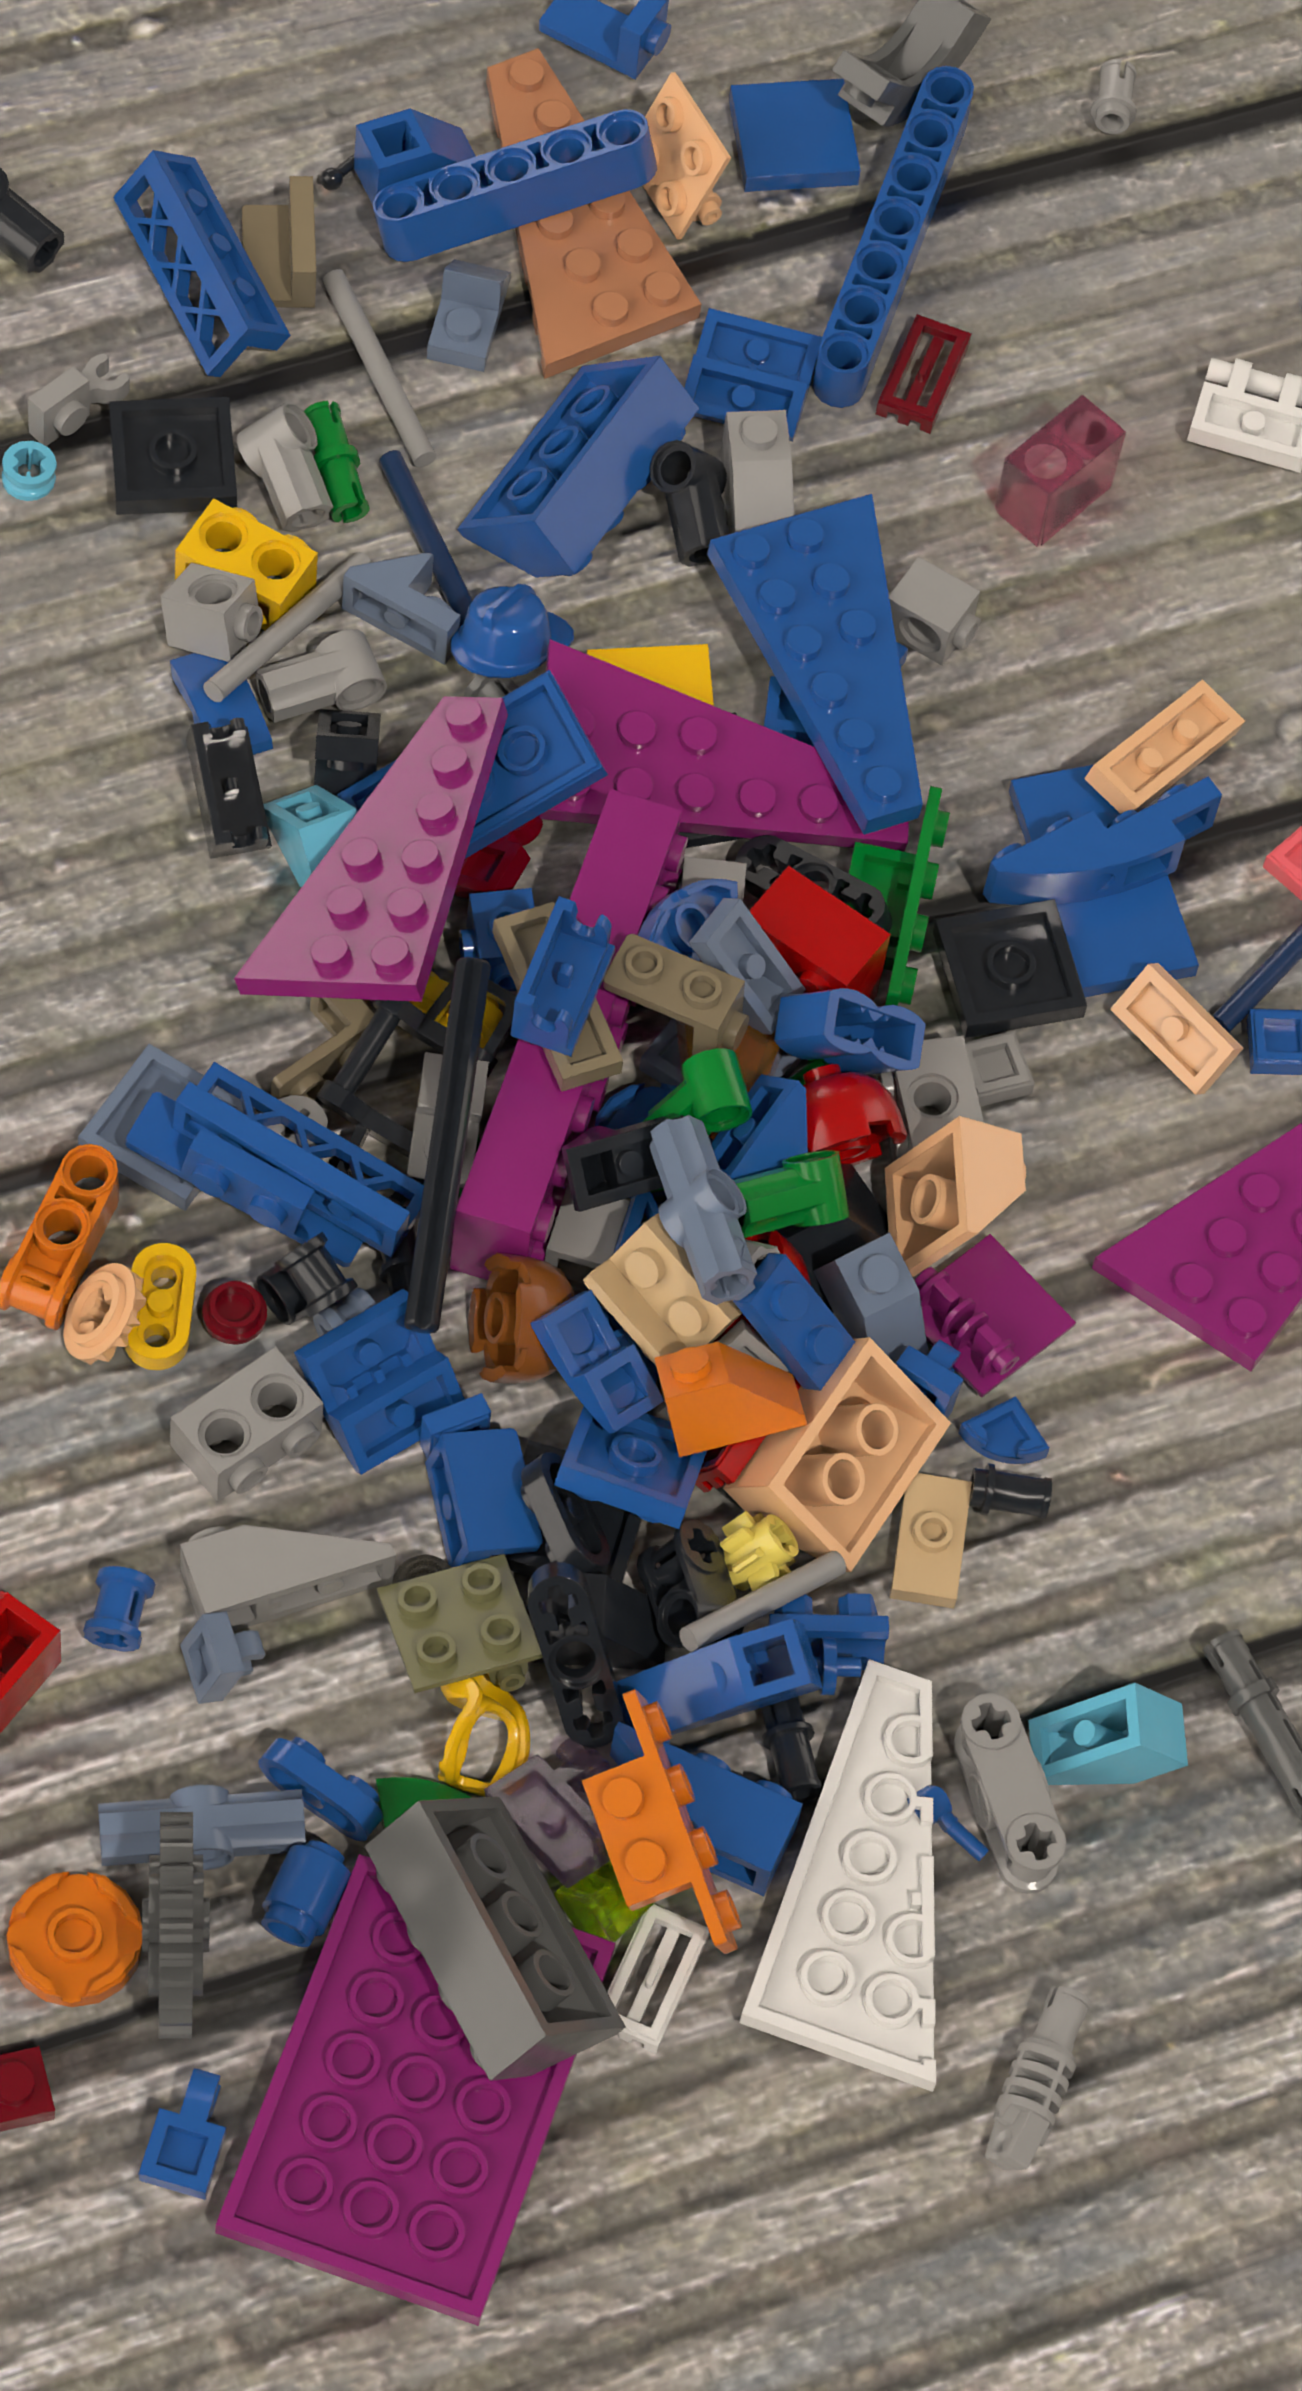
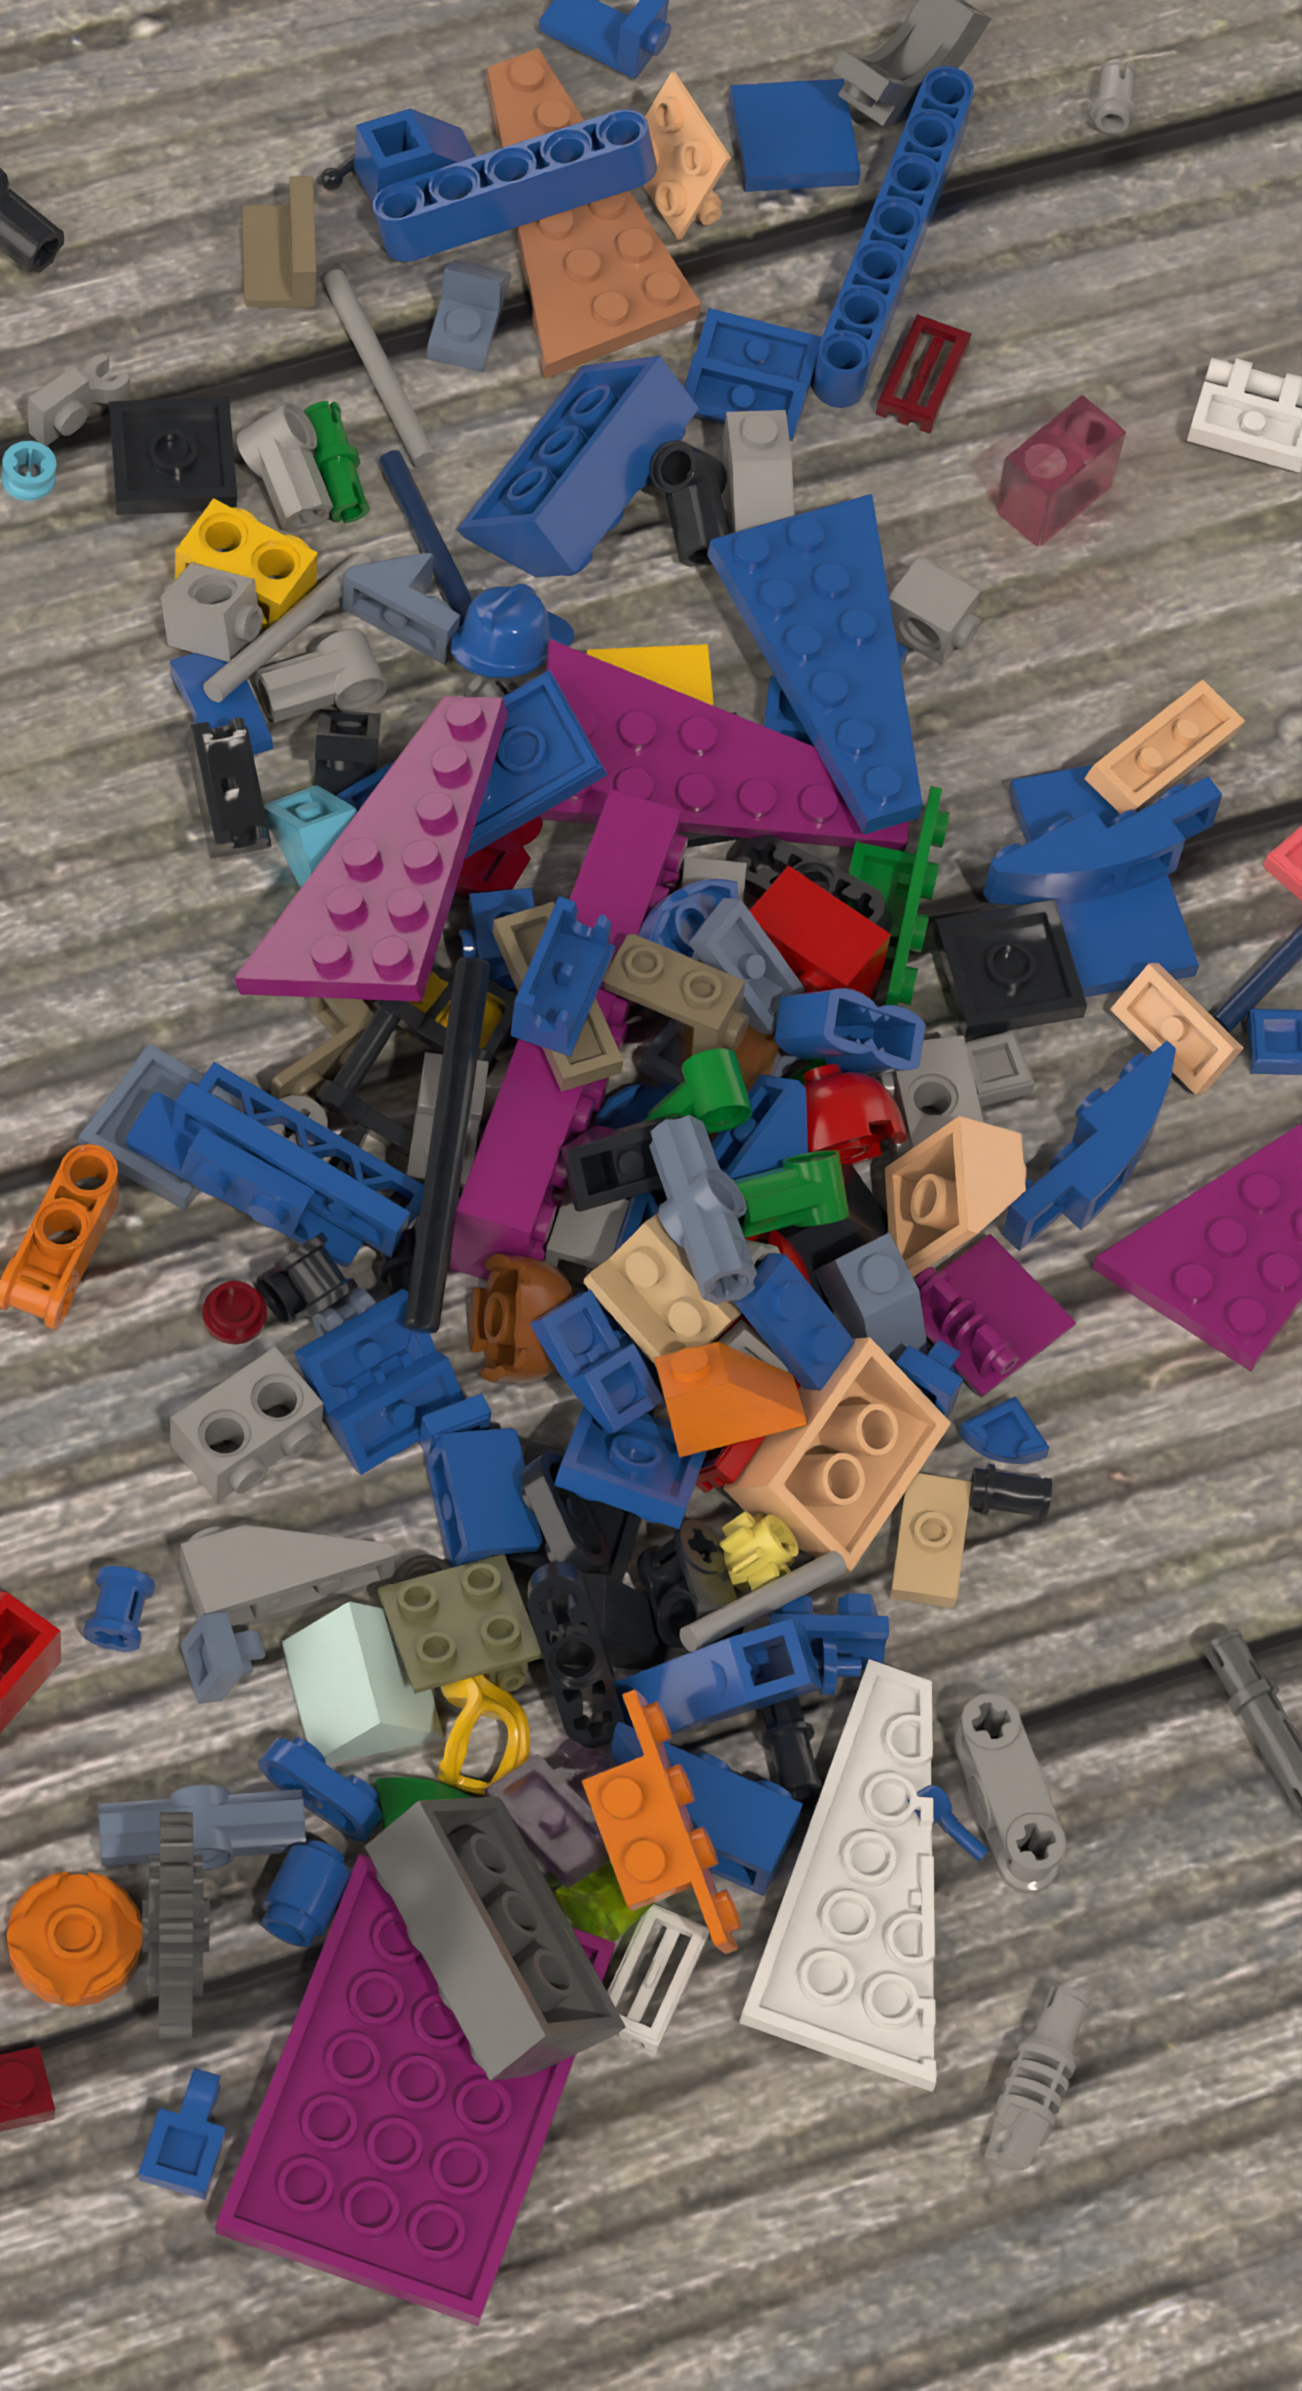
light nougat gear [63,1263,147,1365] -> none
blue fence [113,150,291,377] -> none
yellow plate [125,1243,196,1370] -> none
medium azure slope [1028,1683,1188,1785] -> none
none -> light aqua slope [282,1602,443,1764]
none -> blue slope [1001,1041,1176,1251]

